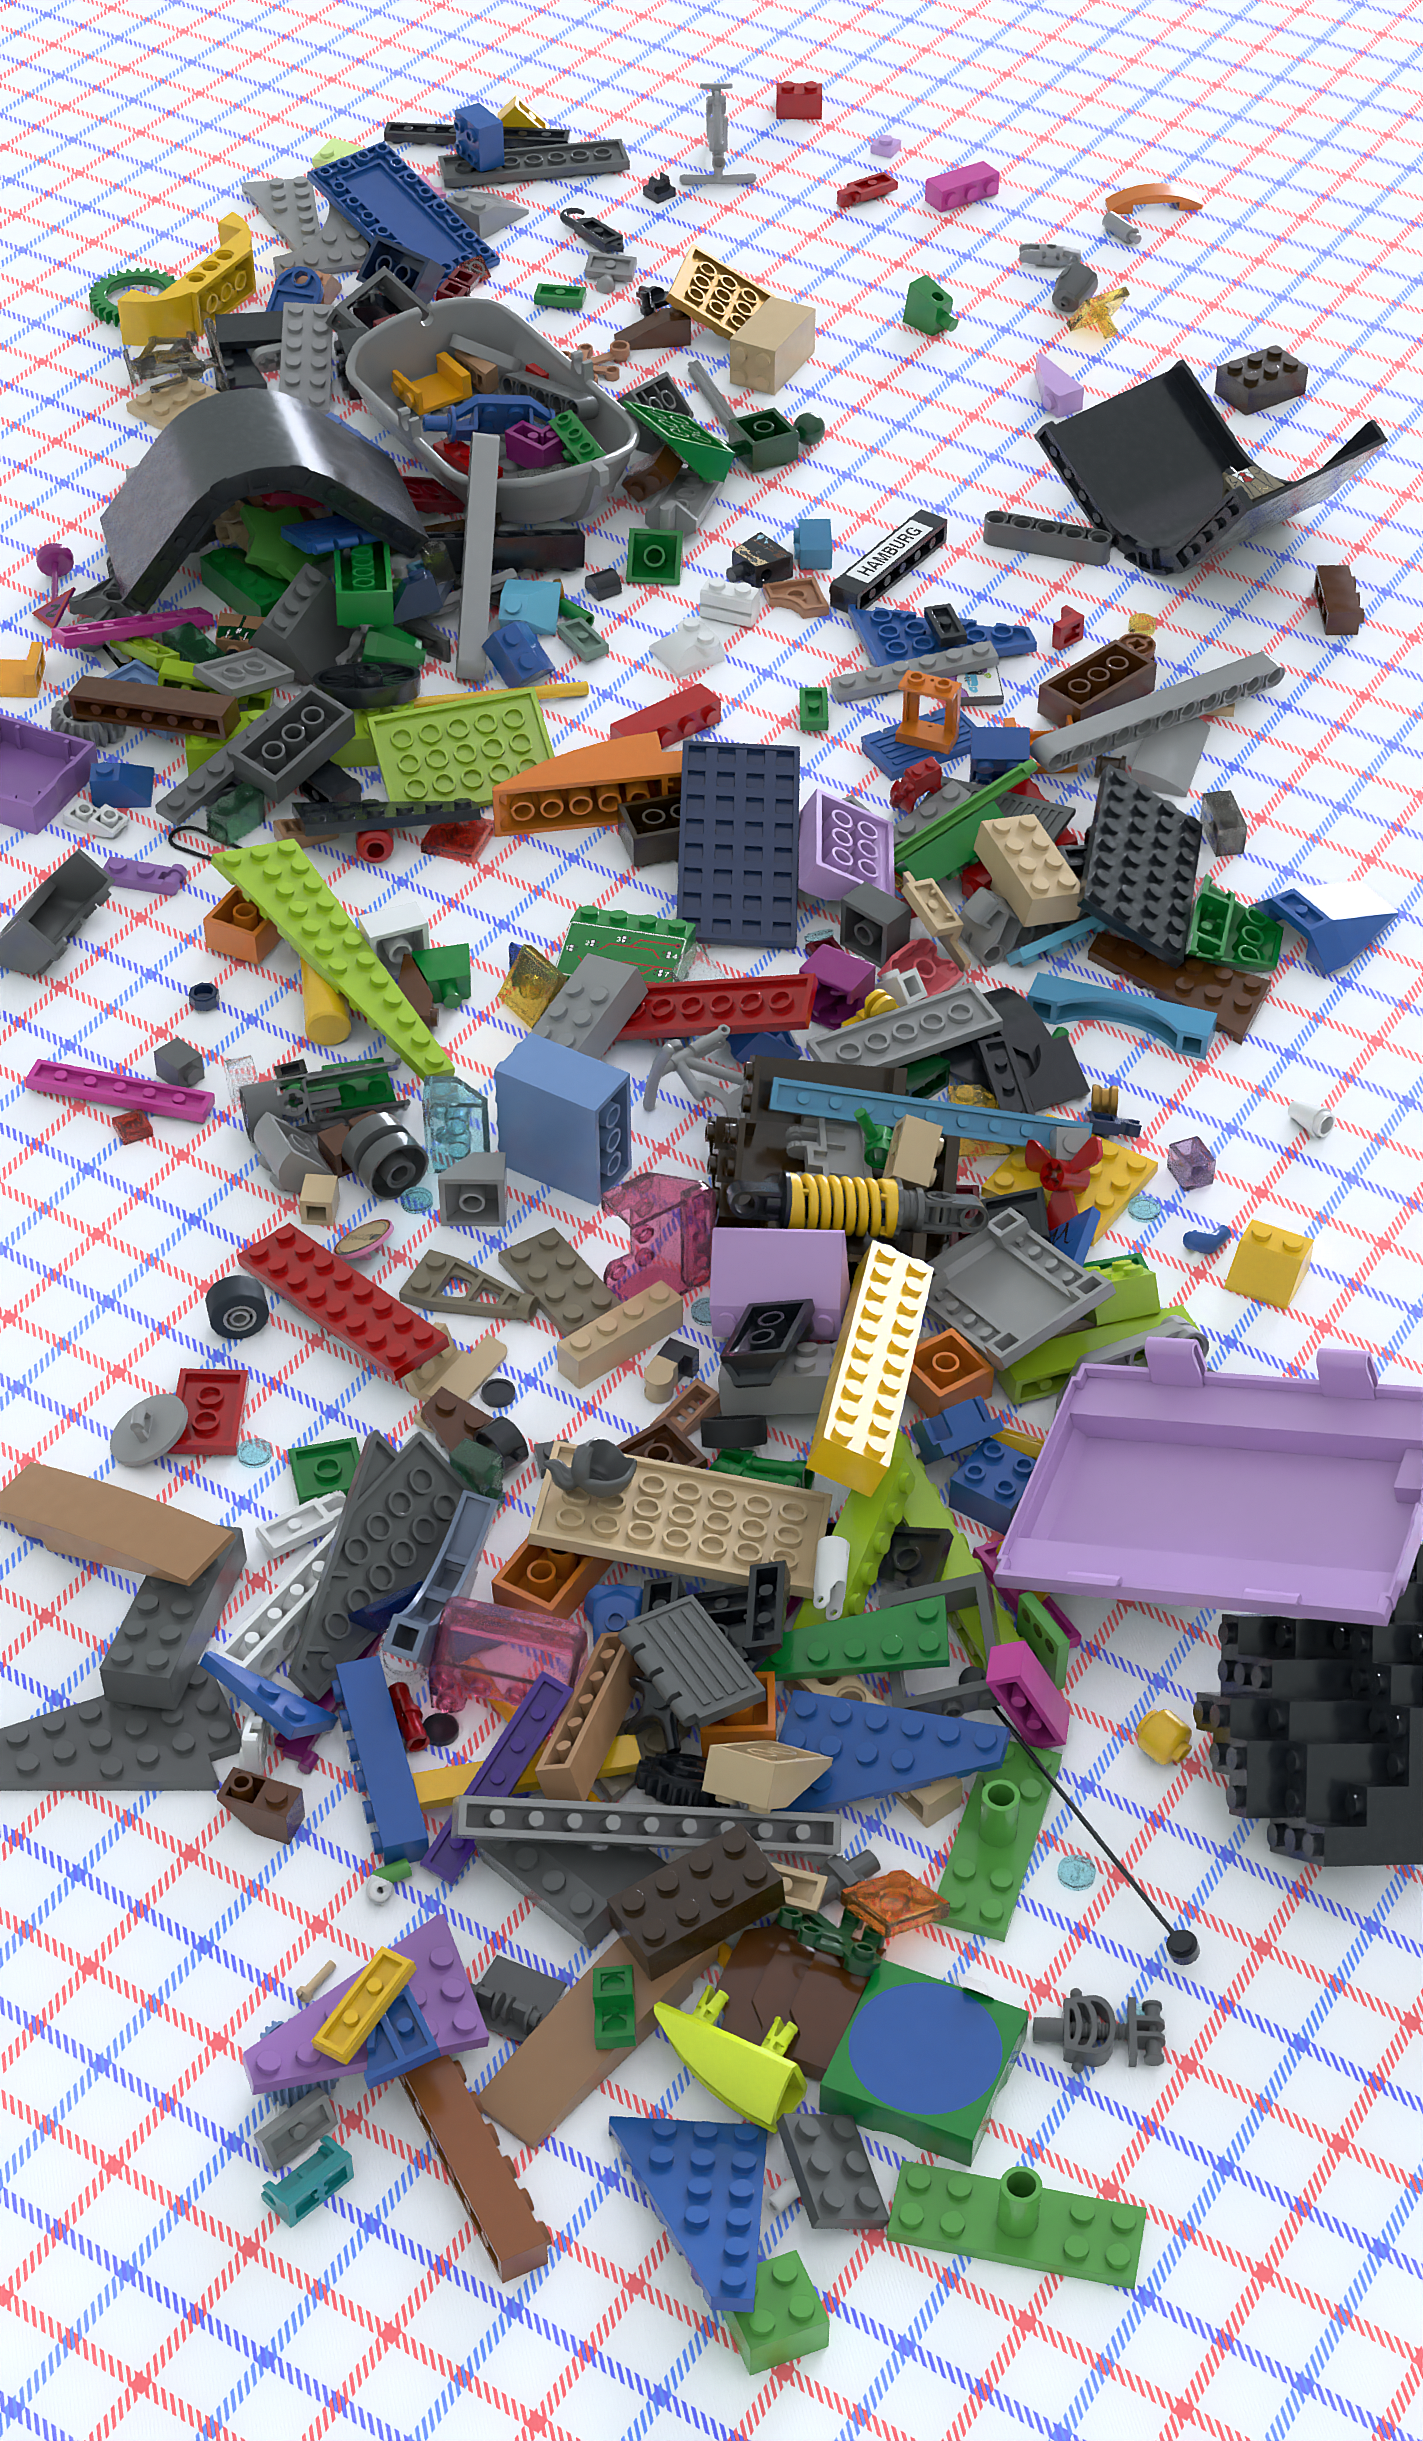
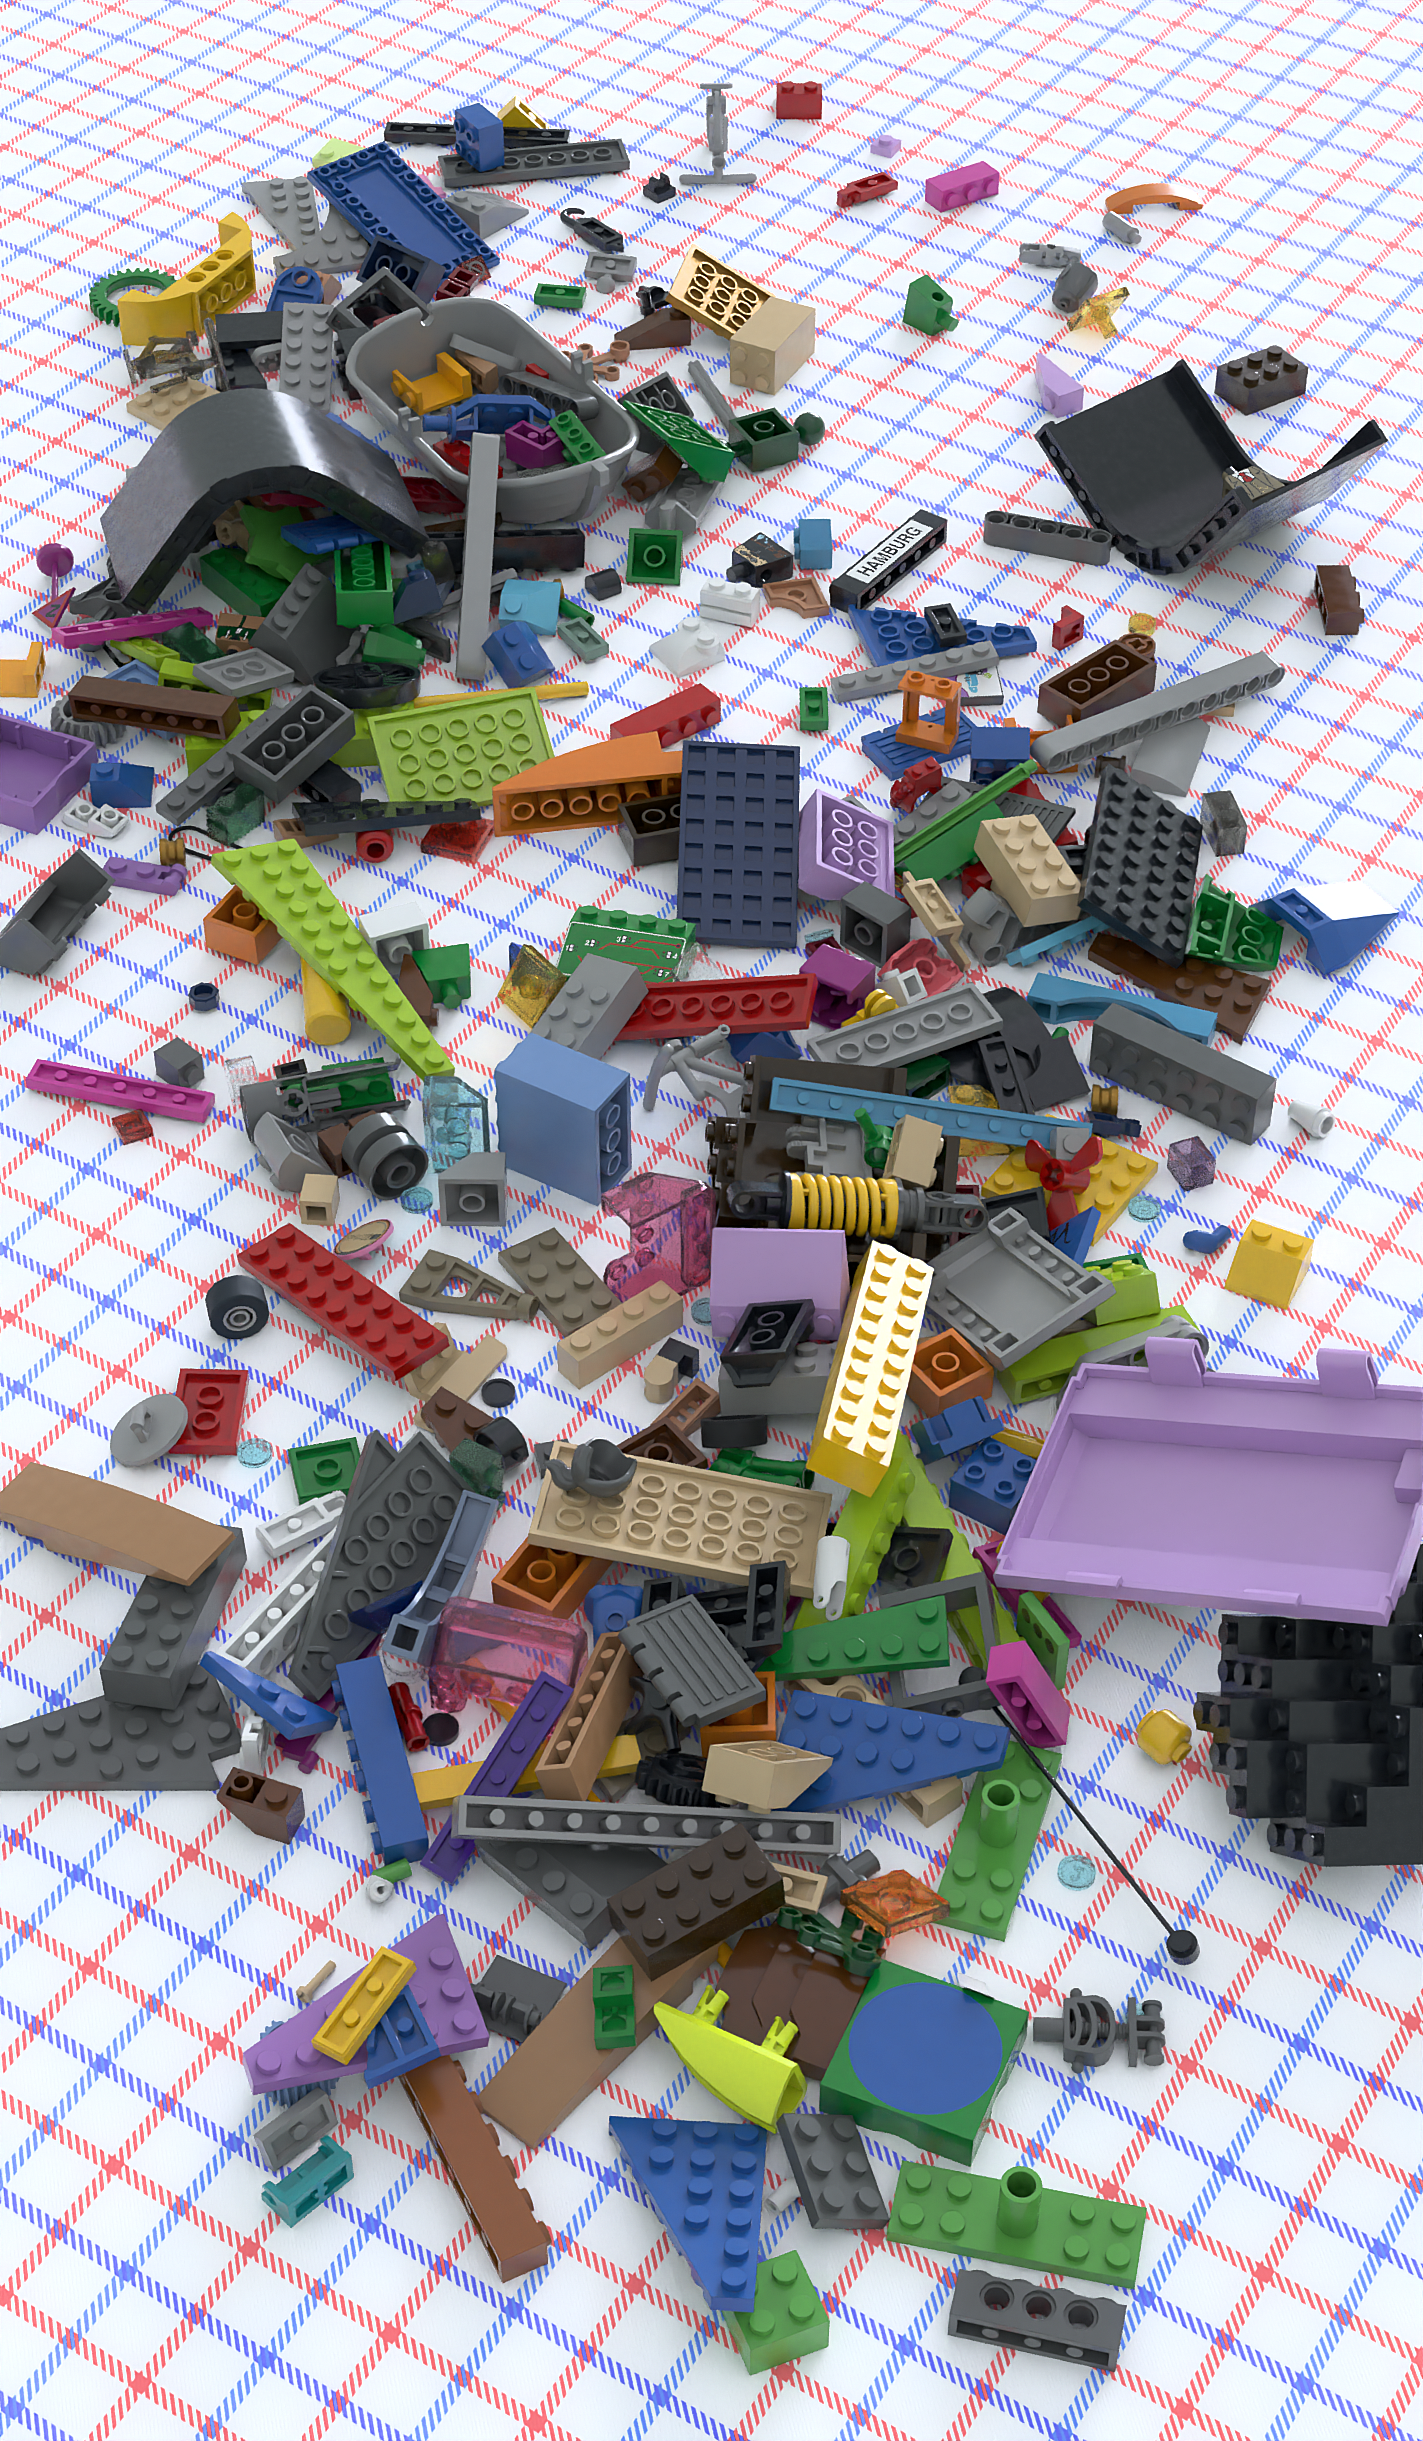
none -> pearl gold wheel [159,837,186,867]
none -> dark grey brick [947,2269,1127,2372]
none -> dark grey brick [1089,1003,1277,1146]

